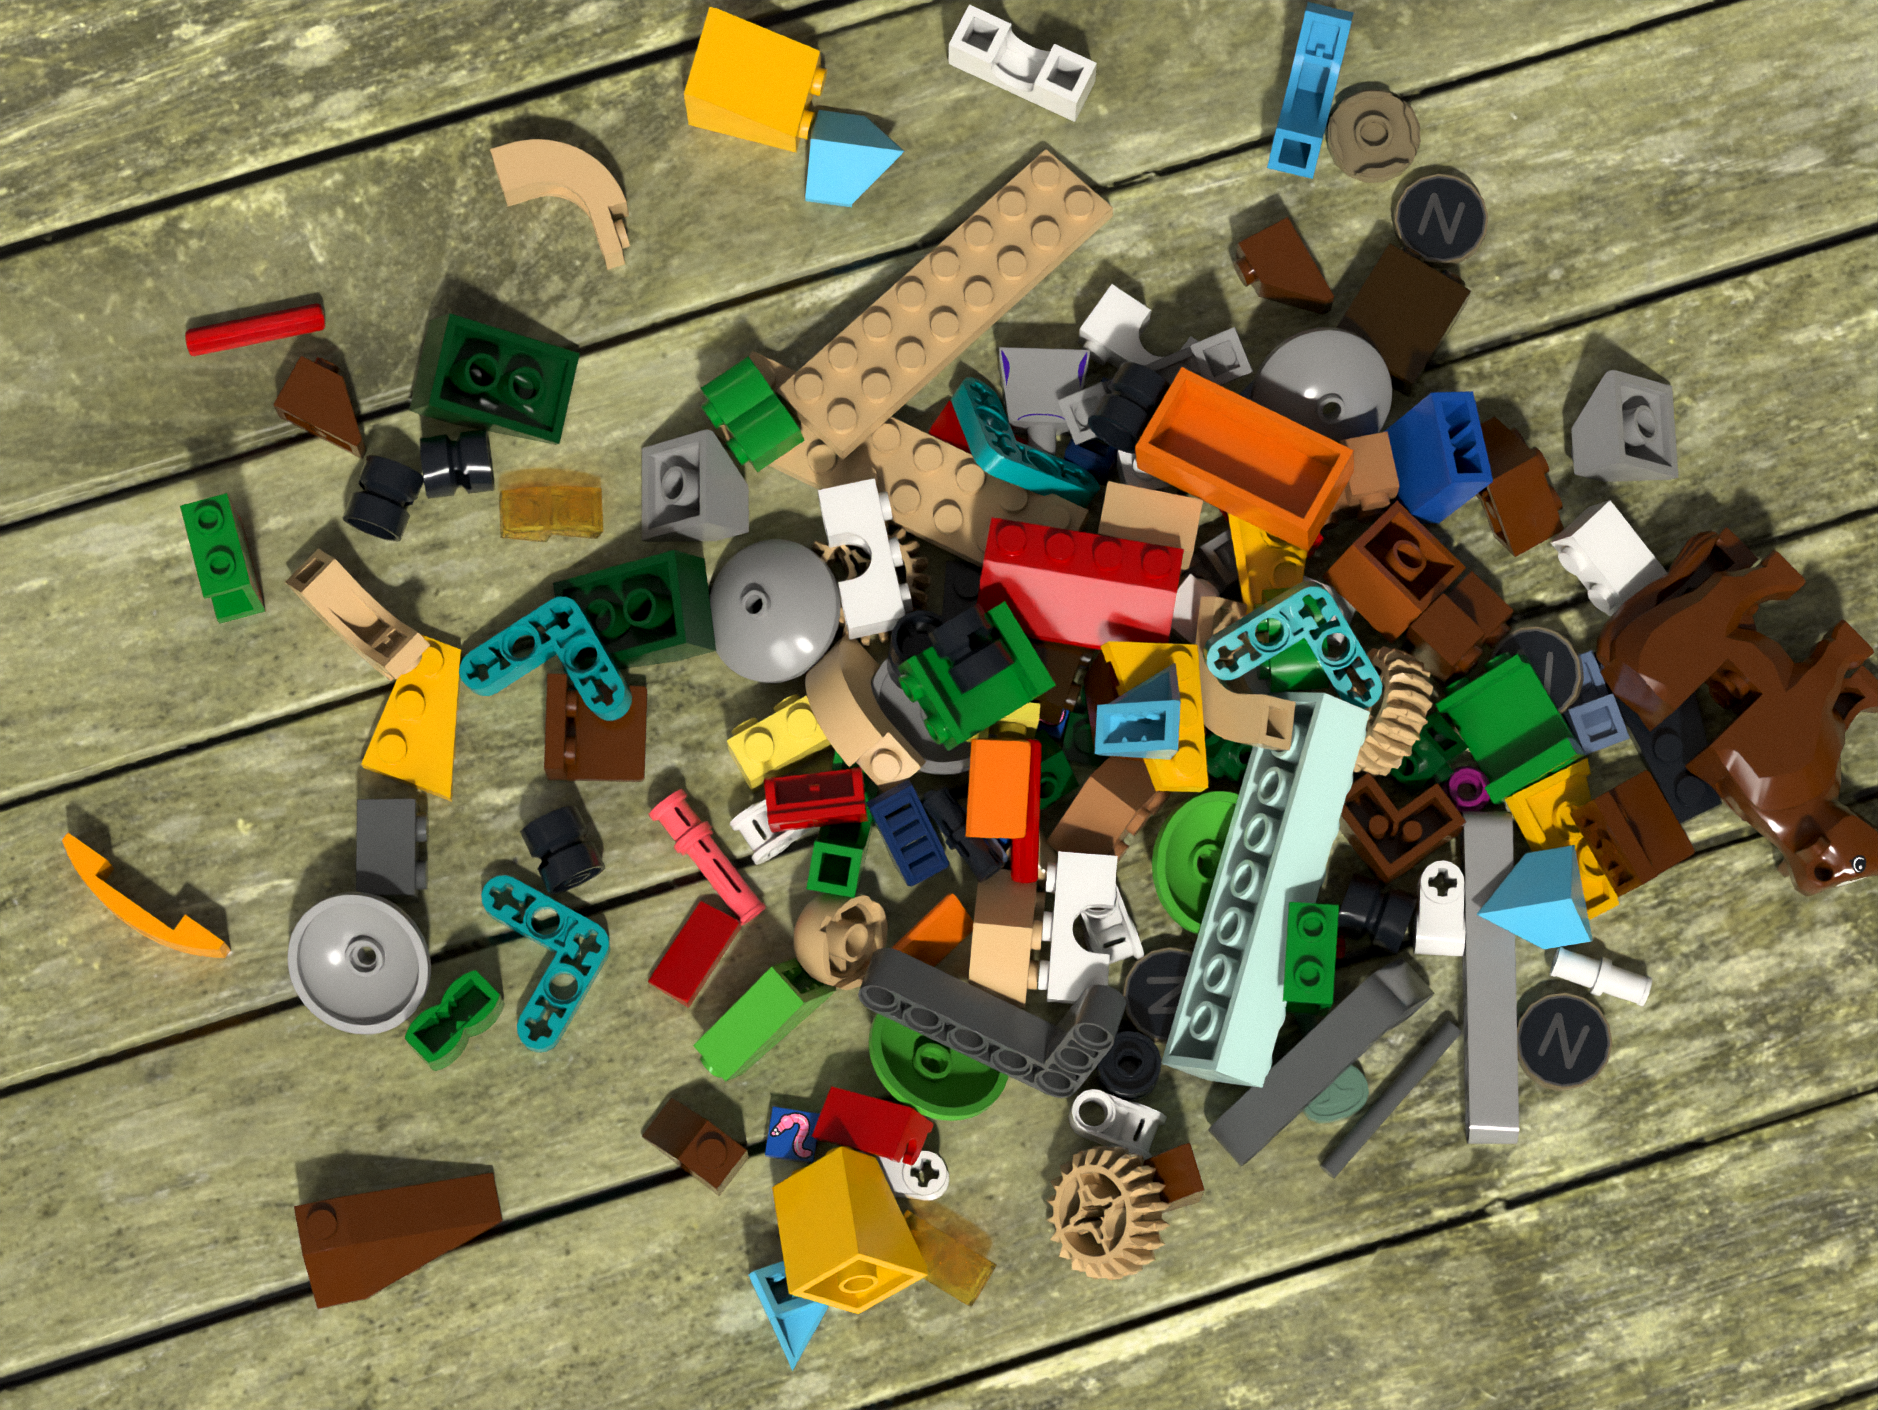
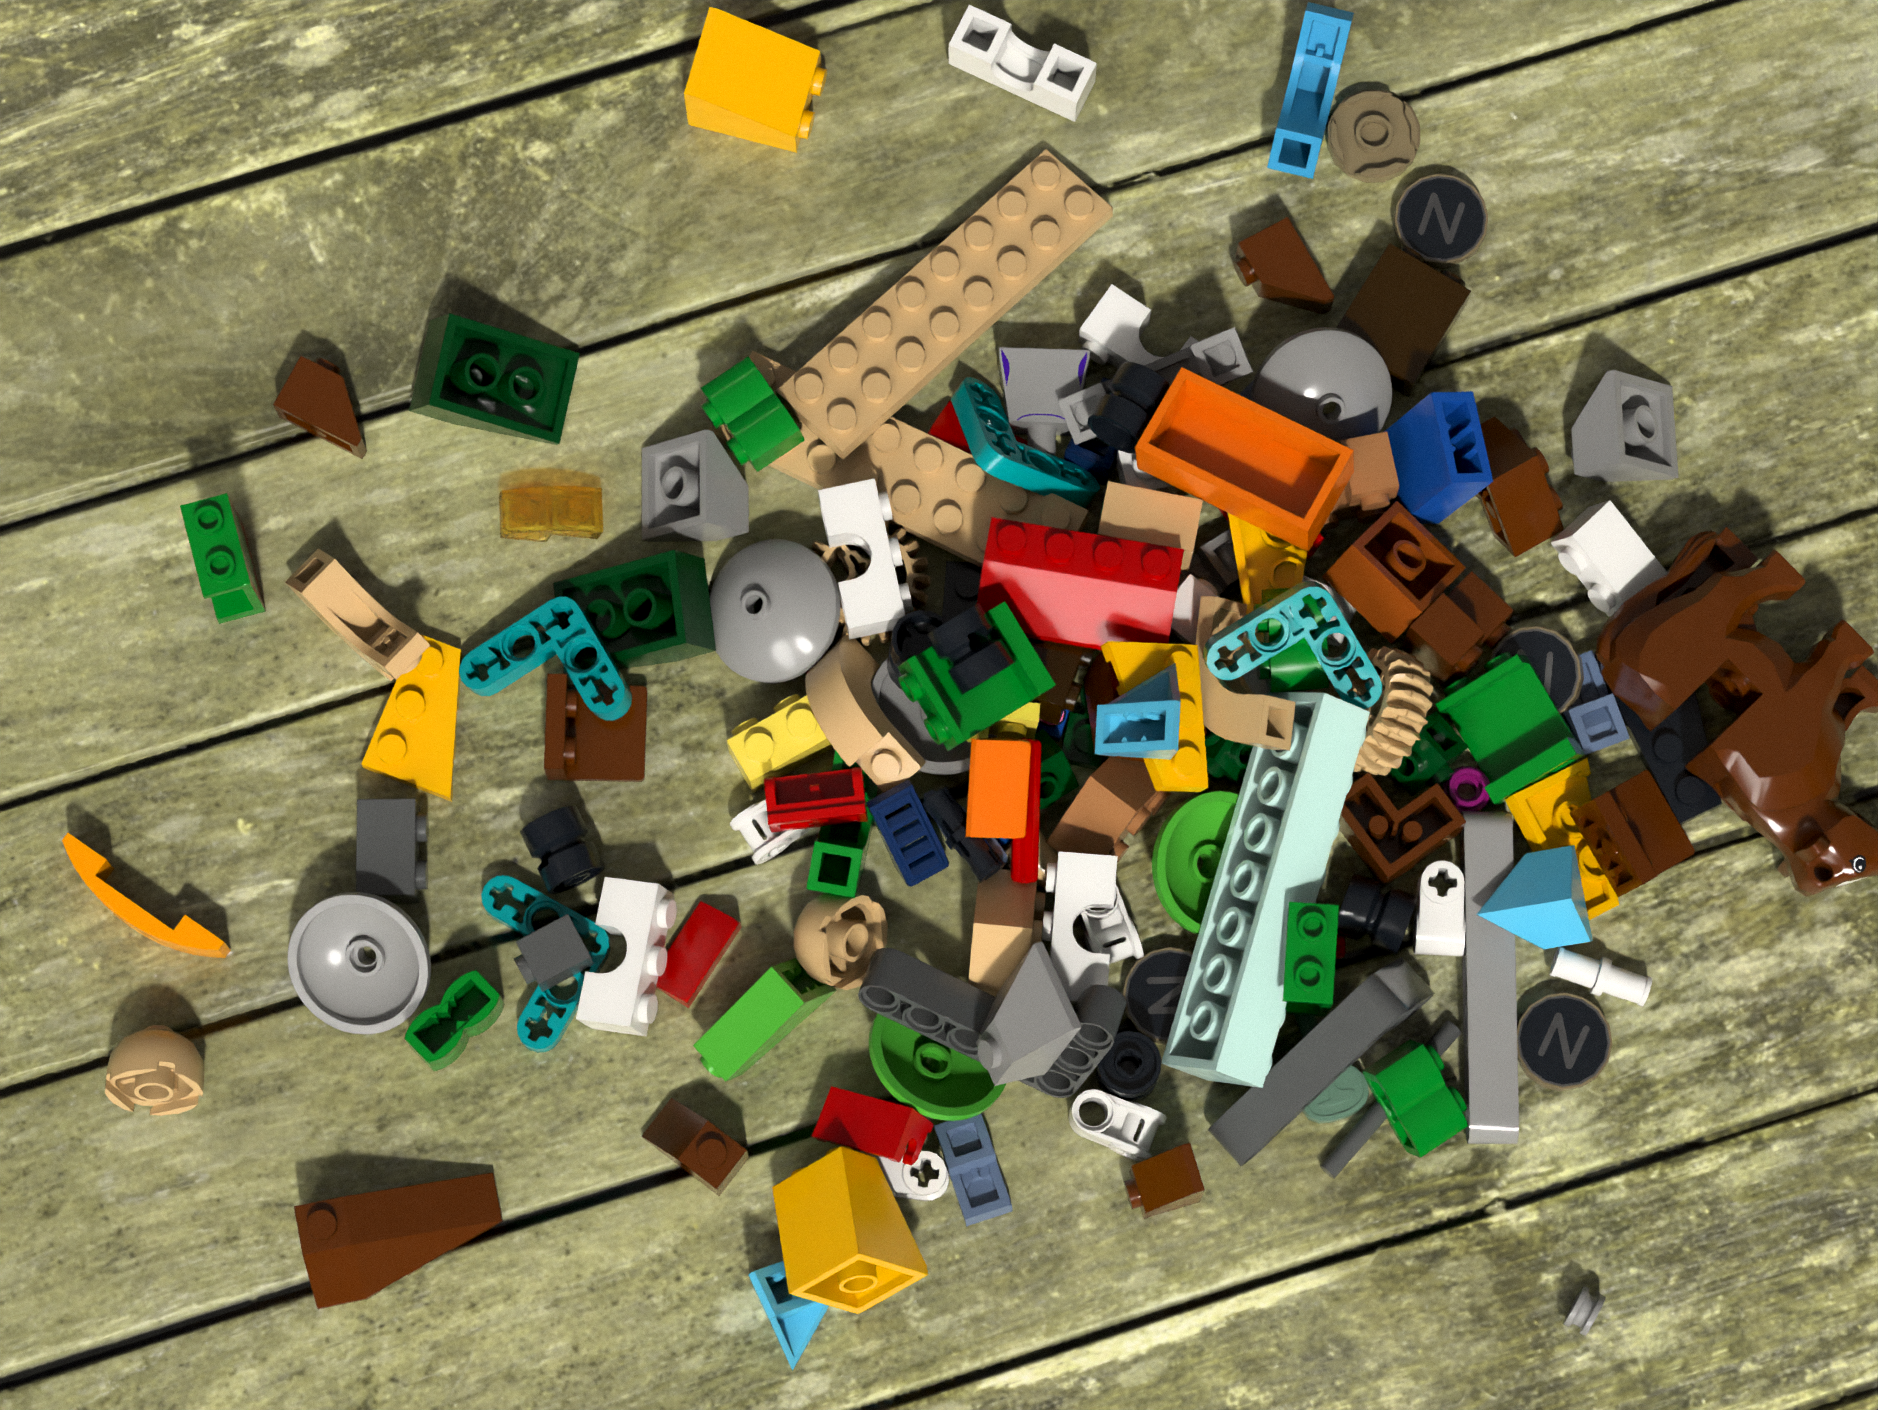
red axle [185,303,326,357] -> none
black wheel [342,455,424,542] -> none
black wheel [420,429,495,499] -> none
tan arch [490,139,630,270] -> none
coral pin [649,789,766,926] -> none
tile [765,1107,820,1164] -> none
medium azure slope [805,110,904,207] -> none
orange slope [892,893,974,967] -> none
clear yellow slope [903,1210,997,1307] -> none
tan gear [1046,1145,1170,1280] -> none
none -> tan cylinder [105,1025,204,1116]
none -> dark grey brick [514,914,594,992]
none -> white arch [576,877,677,1036]
none -> sand blue slope [934,1114,1013,1227]
none -> light grey slope [976,942,1082,1086]
none -> green brick [1362,1039,1468,1158]
none -> light grey bush [1563,1285,1606,1336]

